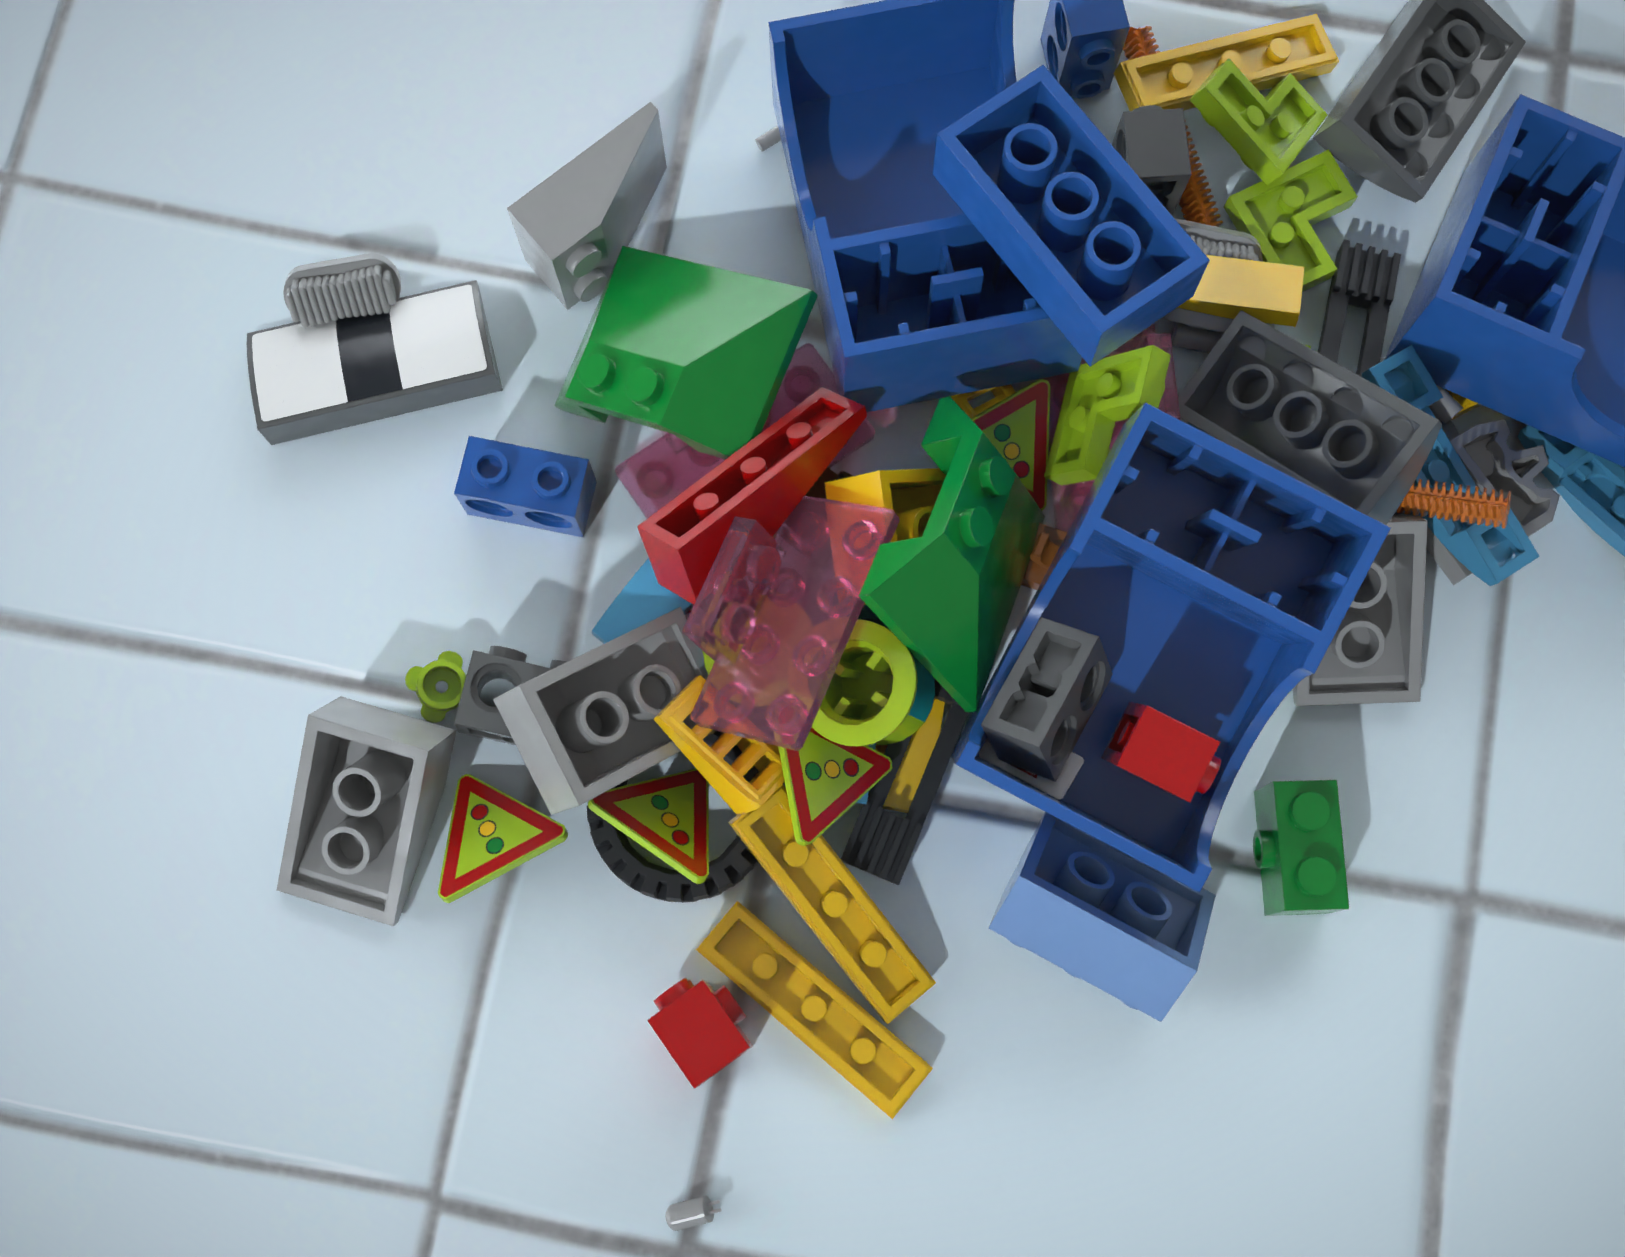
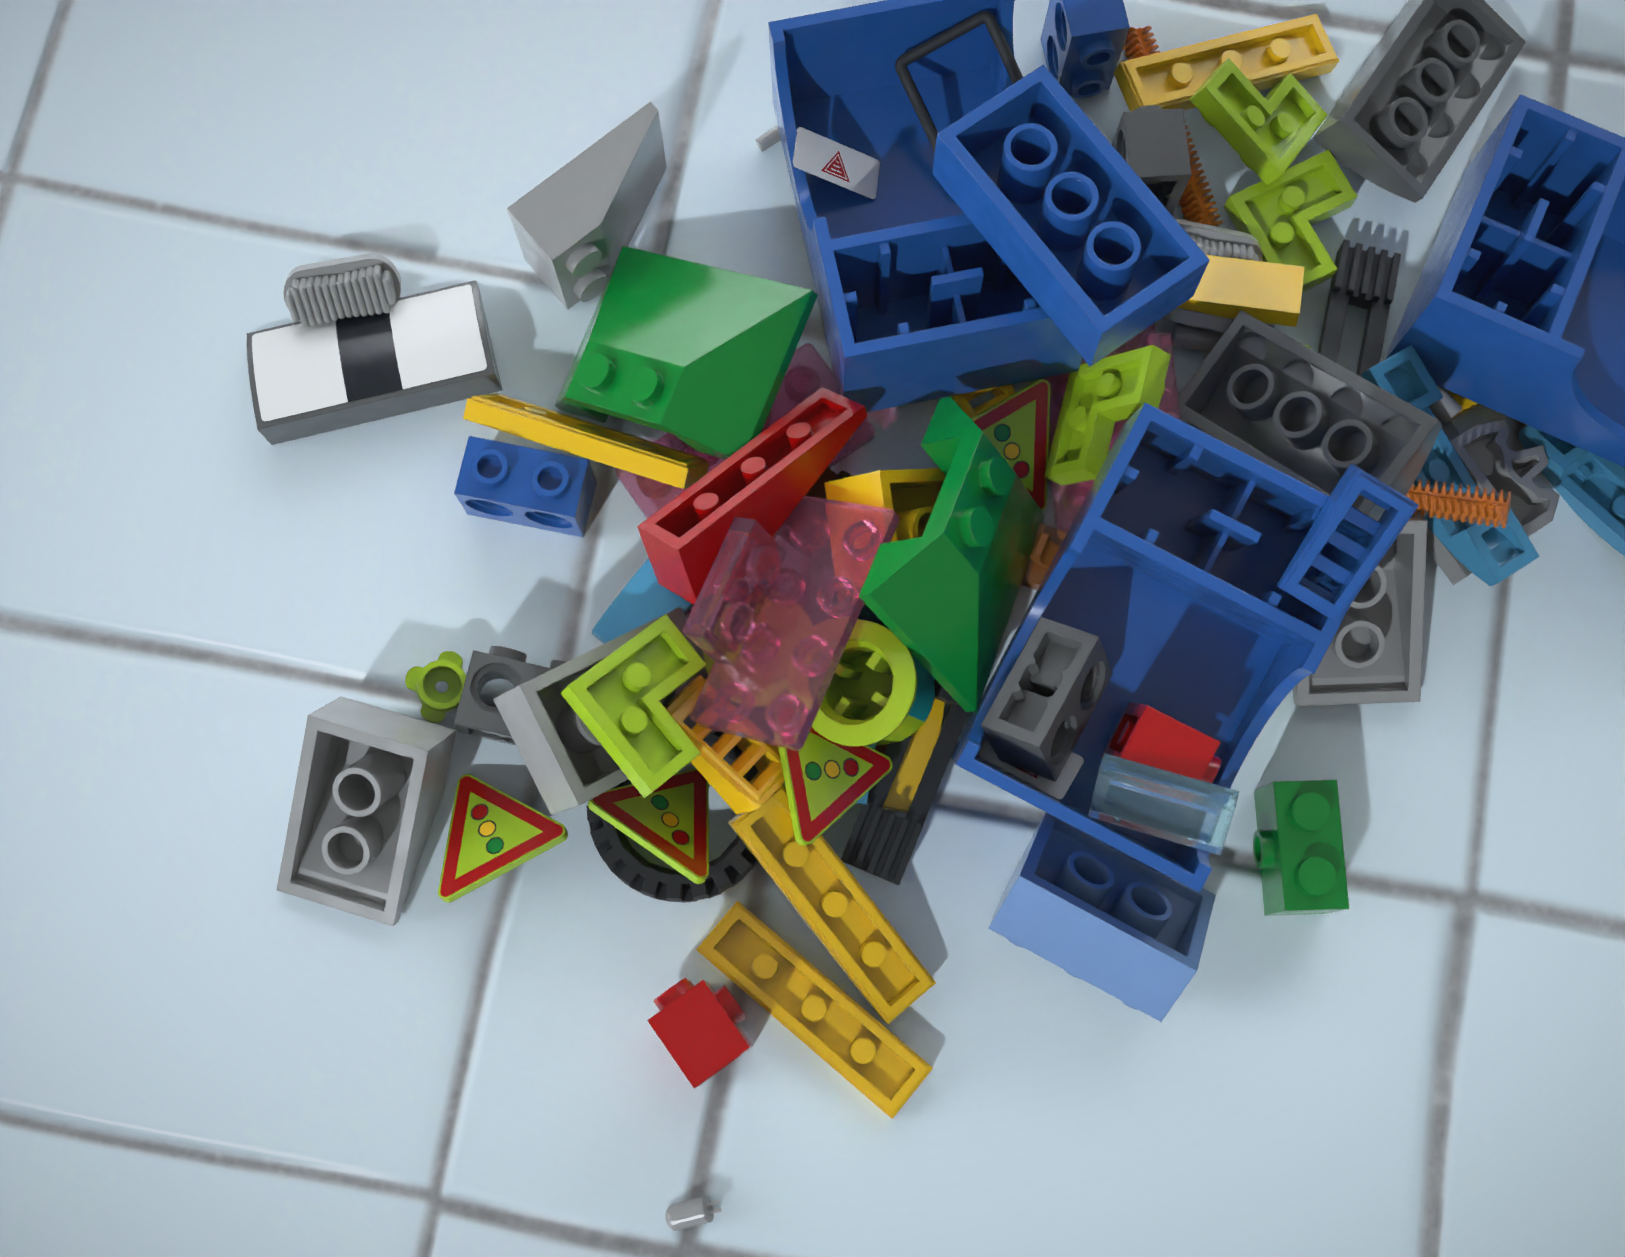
none -> yellow tile [463,393,710,489]
none -> lime plate [560,614,707,799]
none -> white sticker [793,127,880,199]
none -> black piece [895,10,1023,152]
none -> clear light blue tile [1088,753,1239,856]
none -> blue slope [1277,463,1419,623]

